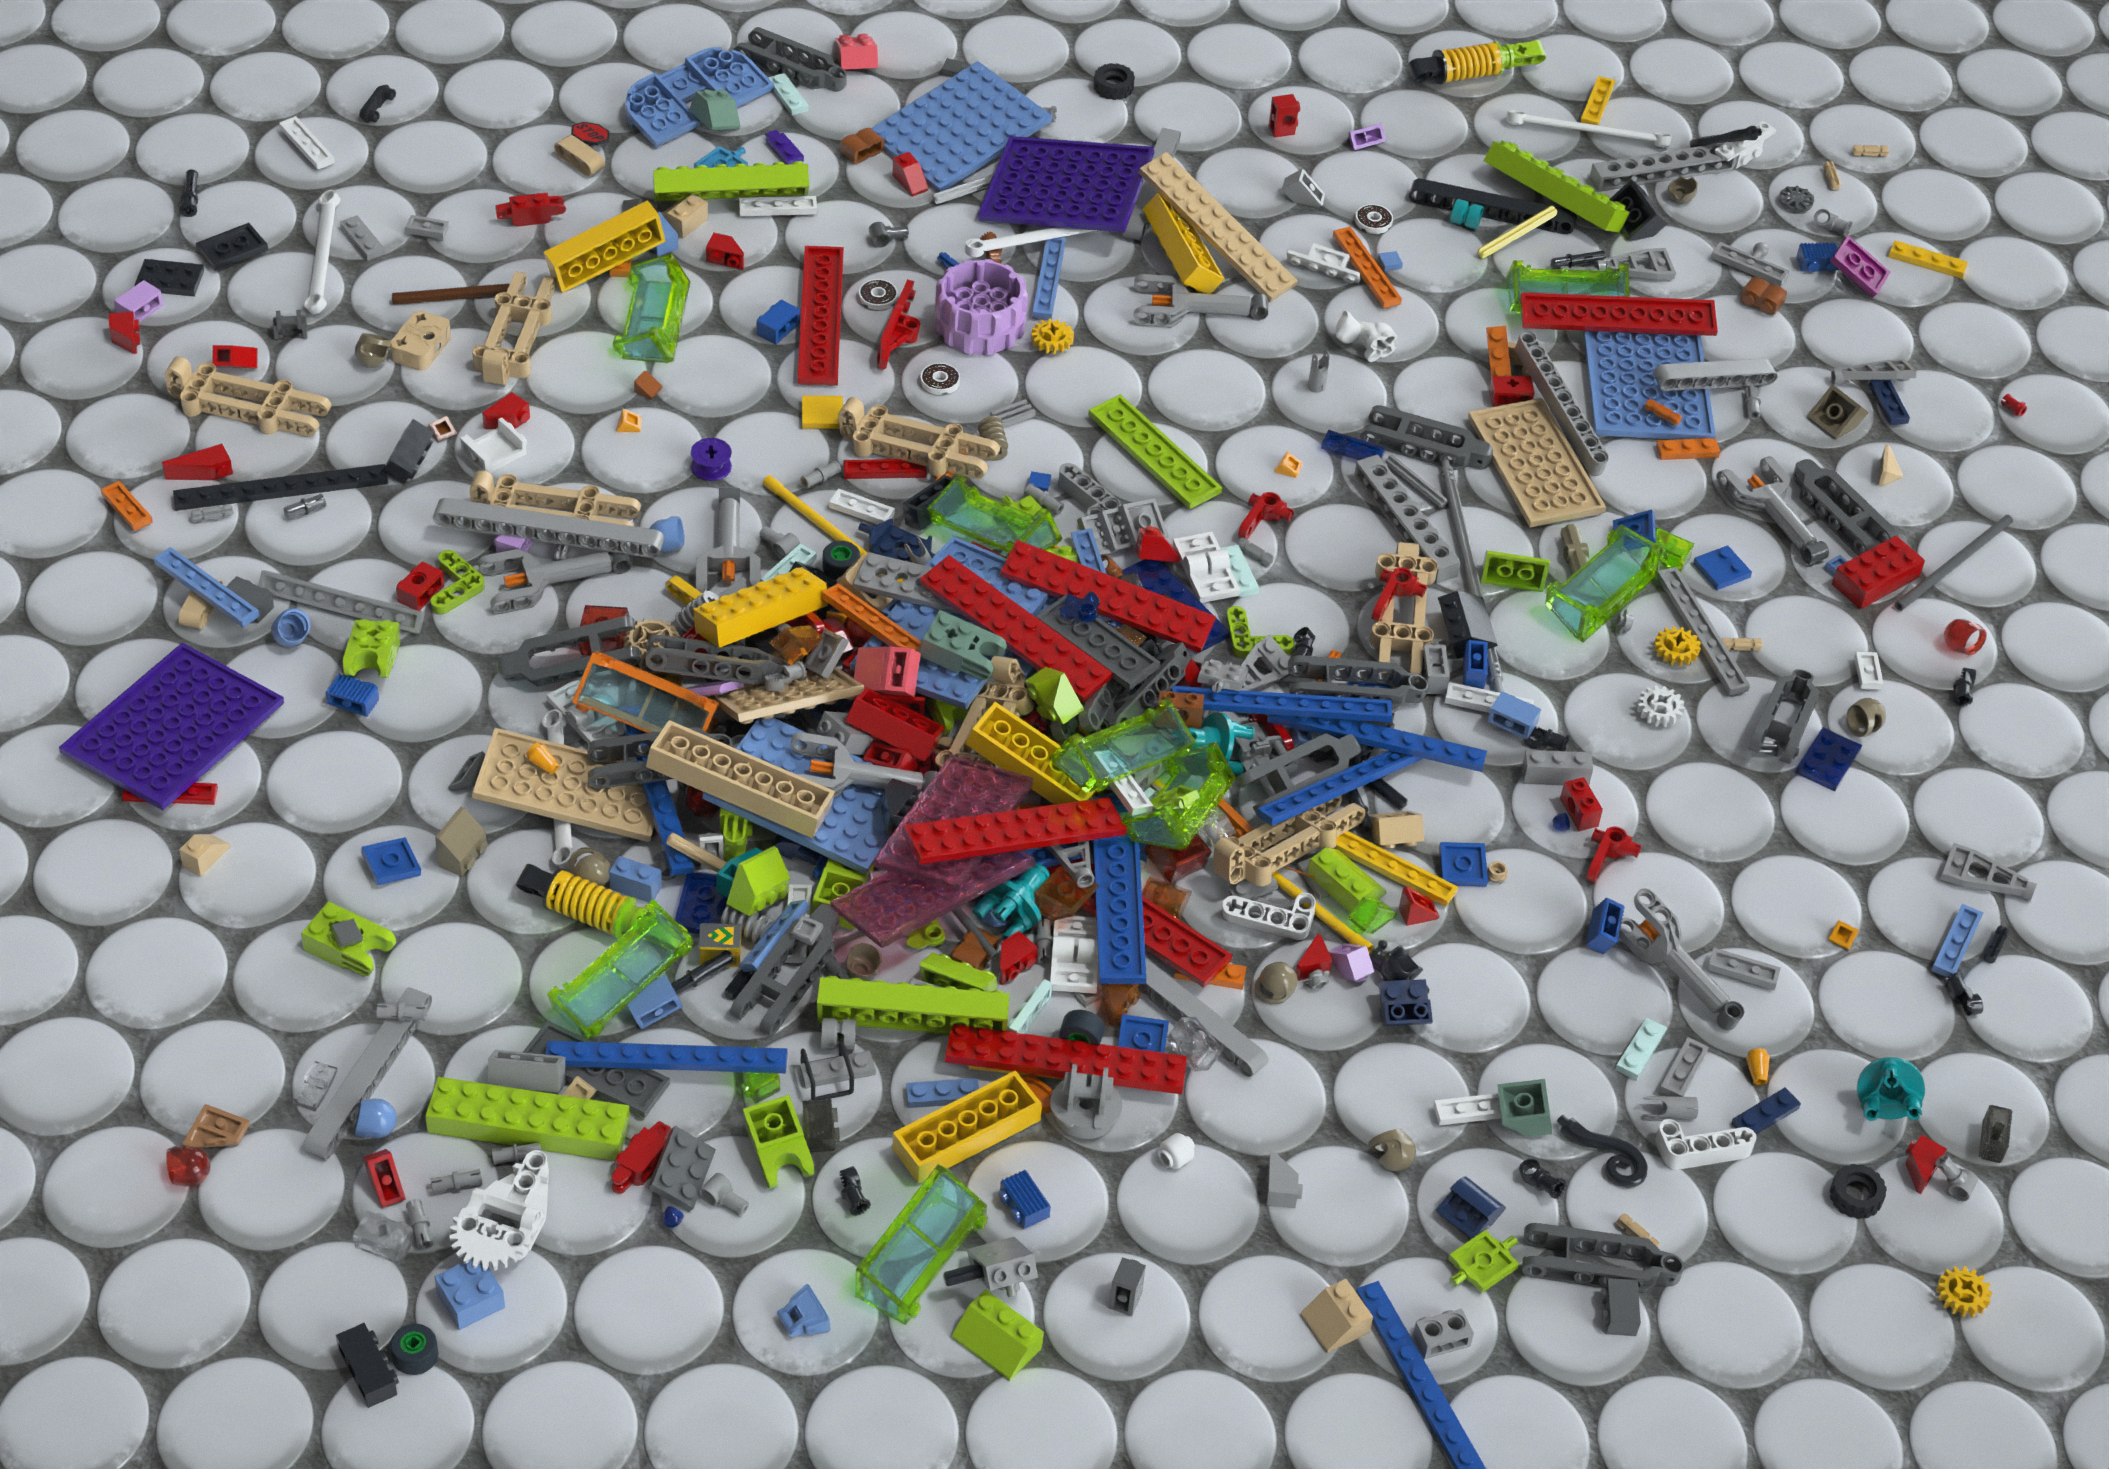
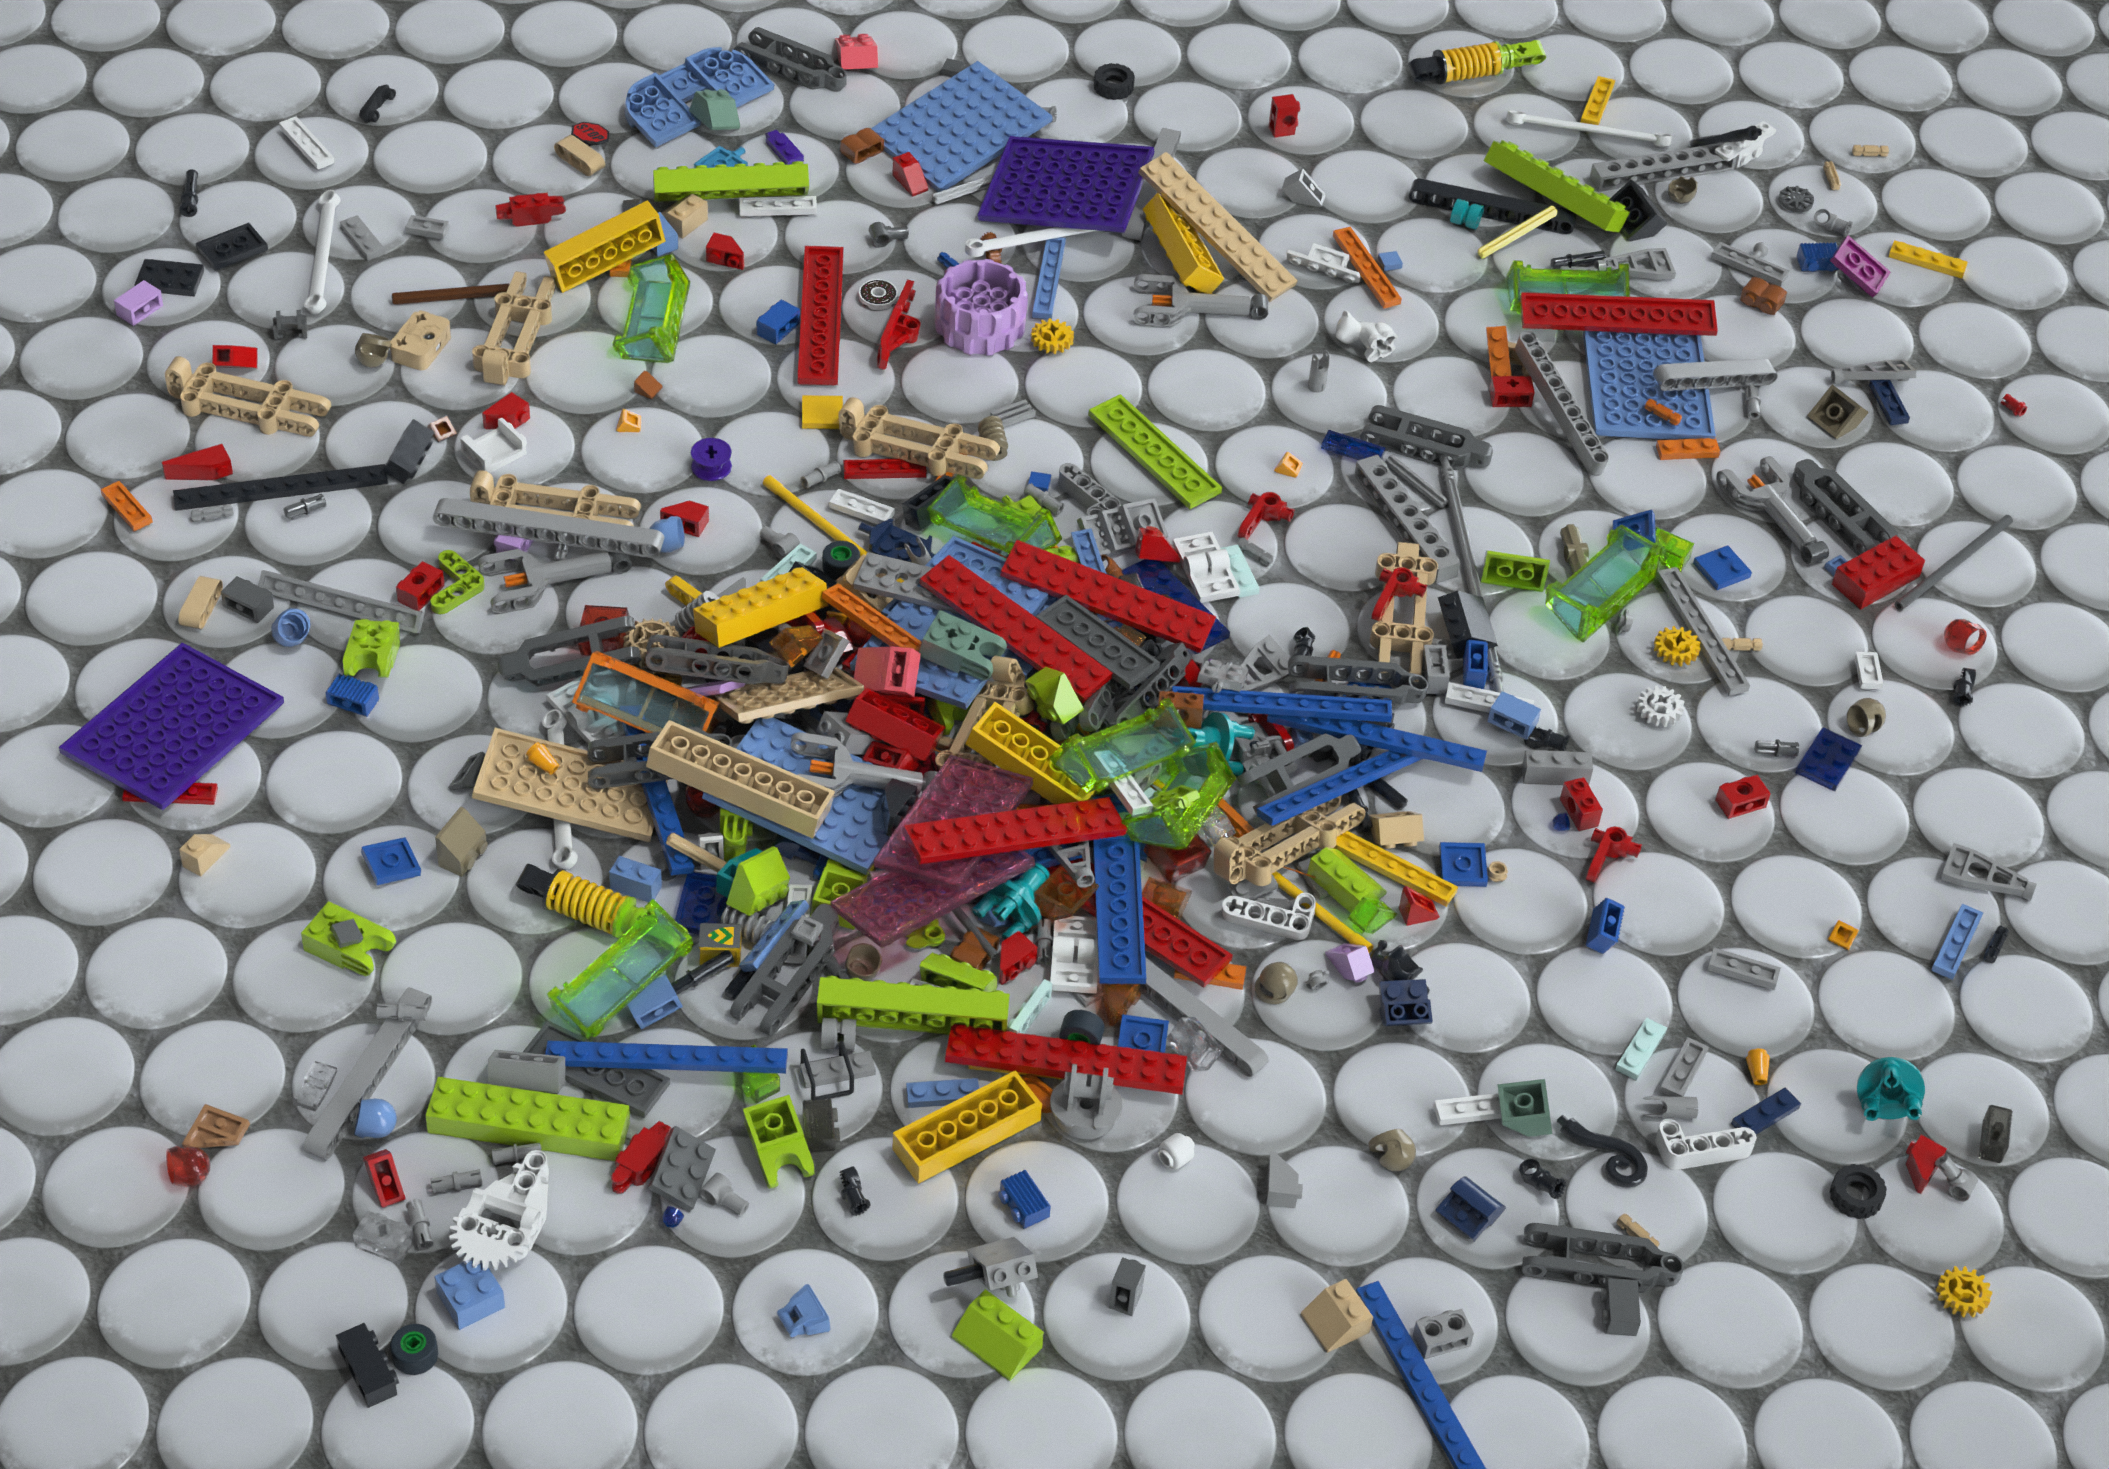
red slope [109,311,141,354] -> none
medium blue plate [154,547,260,628] -> none
tan plate [563,1076,597,1100] -> none
dark tan helmet [569,847,611,886] -> none
light grey piece [696,488,761,594] -> none
light grey connector [765,661,807,691] -> none
light aqua plate [768,73,808,115] -> none
windscreen [855,1164,988,1325] -> none
tile [920,363,960,395] -> none
clear blue plate [1059,591,1100,622] -> none
lime beam [1226,606,1295,658] -> none
red slope [1296,934,1332,981] -> none
medium lavender slope [1348,123,1387,151] -> none
tile [1355,204,1393,234] -> none
lime plate [1448,1230,1519,1294] -> none
tan plate [1468,398,1606,528] -> none
light grey piece [1618,888,1745,1030] -> none
dark grey piece [1748,669,1819,764] -> none
tan slope [1878,444,1903,486] -> none
black connector [1944,972,1983,1016] -> none
none -> red slope [660,500,709,537]
none -> red brick [1715,775,1771,819]

